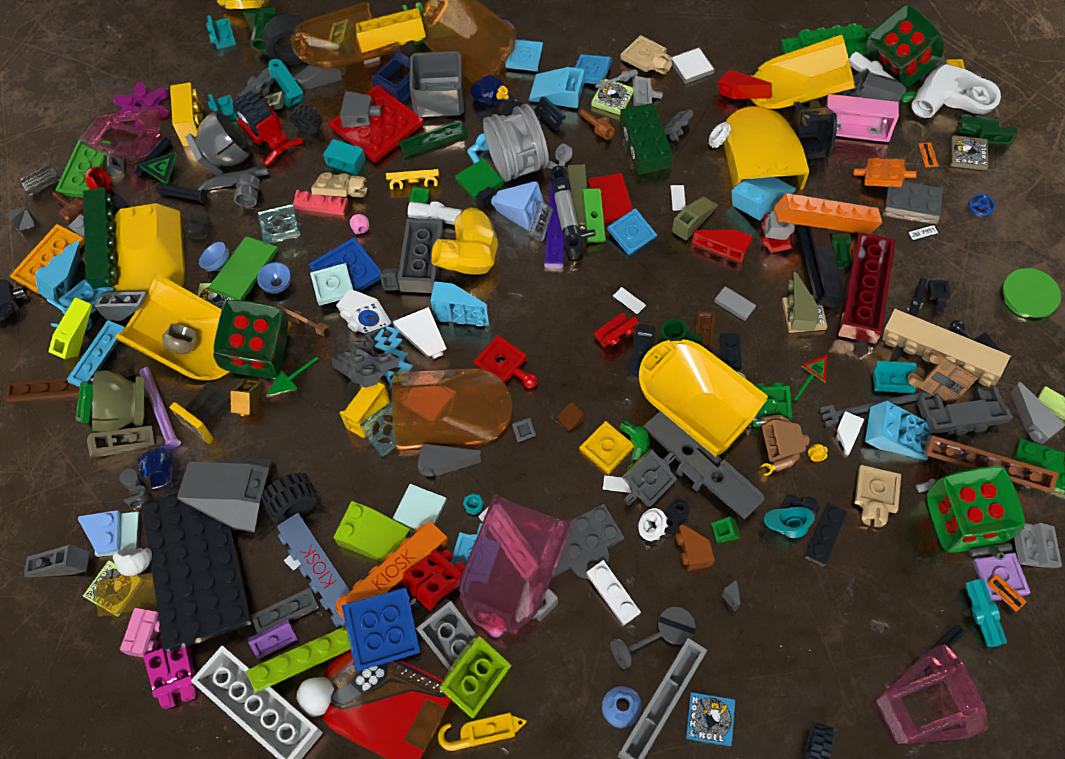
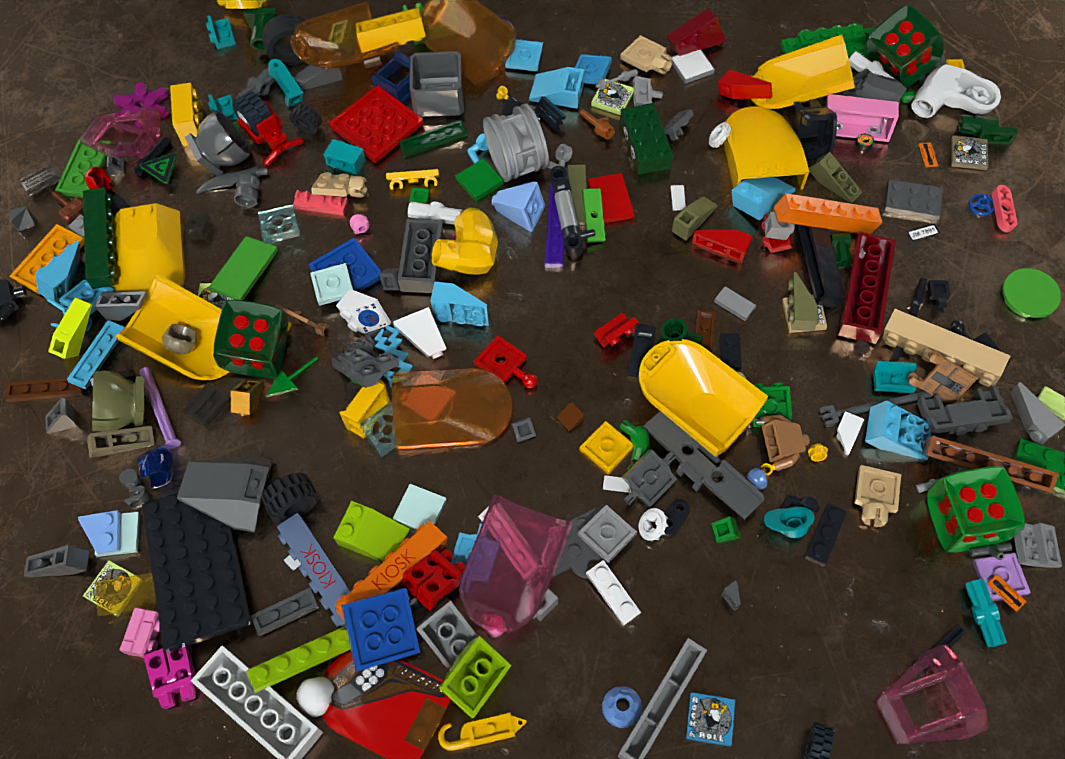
green tile [76,382,93,423] -> none
white hair [113,546,152,576] -> none
black axle [155,183,207,203] -> none
yellow tile [170,402,214,444] -> none
medium blue piece [199,242,229,272] -> none
medium lavender plate [248,619,298,659] -> none
medium blue piece [257,262,291,294] -> none
olive plate [262,92,285,110] -> none
dark grey torso [340,91,382,128] -> none
dark grey slope [418,444,482,476] -> none
teal tile [463,493,484,515] -> none
clear blue piece [470,74,504,107] -> none
black plate [476,186,494,210] -> none
clear tile [527,201,553,241] -> none
dark azure tile [607,208,657,256] -> none
dark grey piece [610,607,696,669] -> none
white sticker [613,287,646,314] -> none
dark orange slope [675,525,715,571] -> none
piece [794,355,827,401] -> none
orange plate [854,158,917,187] -> none
none -> dark grey slope [45,398,78,433]
none -> light grey plate [578,505,637,563]
none -> dark red wedge [666,8,726,56]
none -> medium blue piece [746,468,768,490]
none -> olive slope [808,152,862,203]
none -> tile [855,133,874,150]
none -> coral beam [992,185,1018,232]

